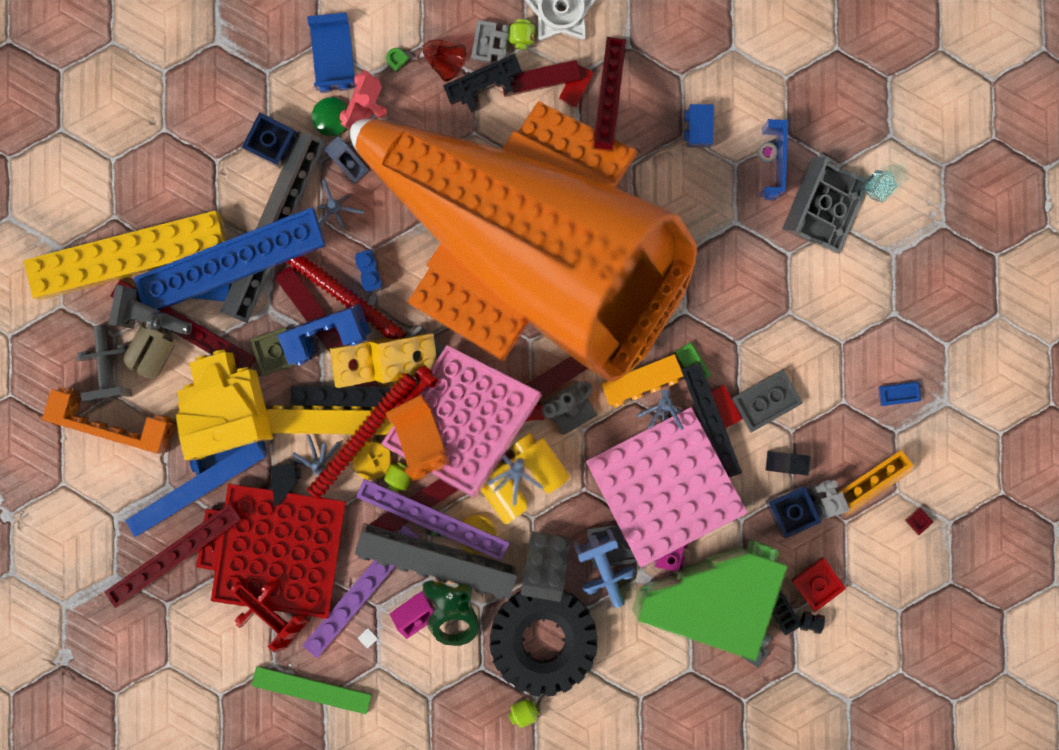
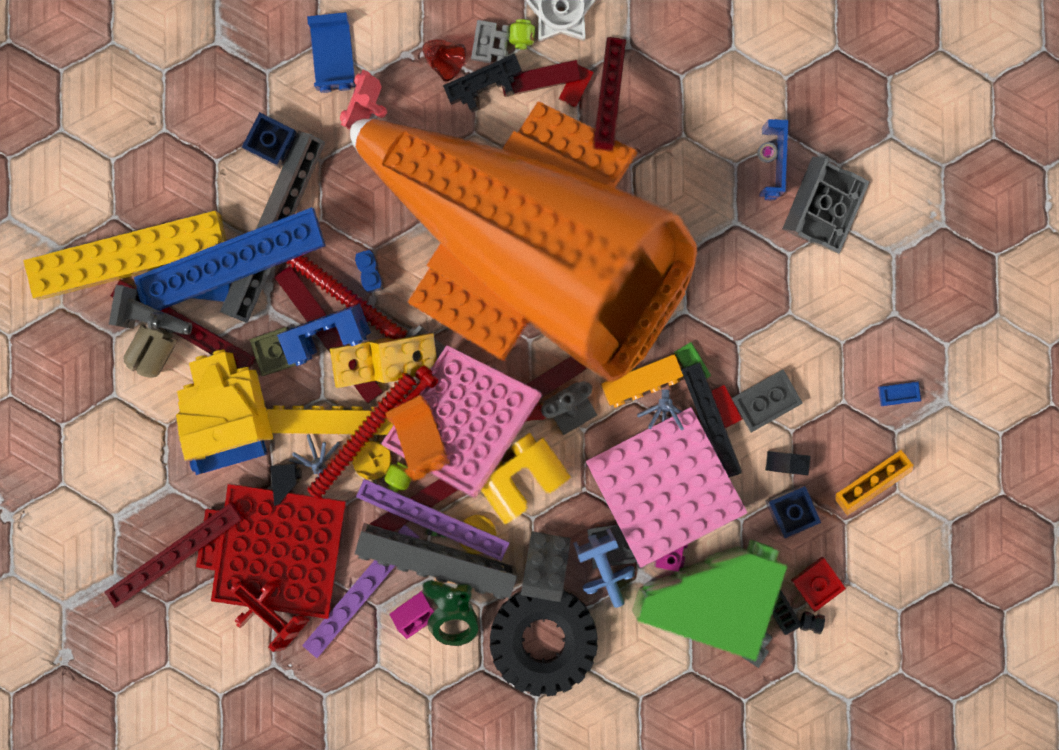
orange plate [42,387,176,454] -> none
dark grey piece [76,325,133,403] -> none
blue tile [125,442,267,537] -> none
bright green tile [251,666,372,715] -> none
black plate [290,386,409,407] -> none
green dish [312,97,348,136] -> none
sand blue plant [317,179,365,229] -> none
sand blue slope [324,136,369,183] -> none
white sticker [358,628,378,648] -> none
bright green tile [386,48,410,72] -> none
sand blue plant [488,454,544,506] -> none
lime head [508,699,539,728] -> none
blue brick [684,104,714,147] -> none
light grey plate [807,480,850,520] -> none
clear light blue brick [861,170,898,203] -> none
dark red tile [904,507,933,535] -> none

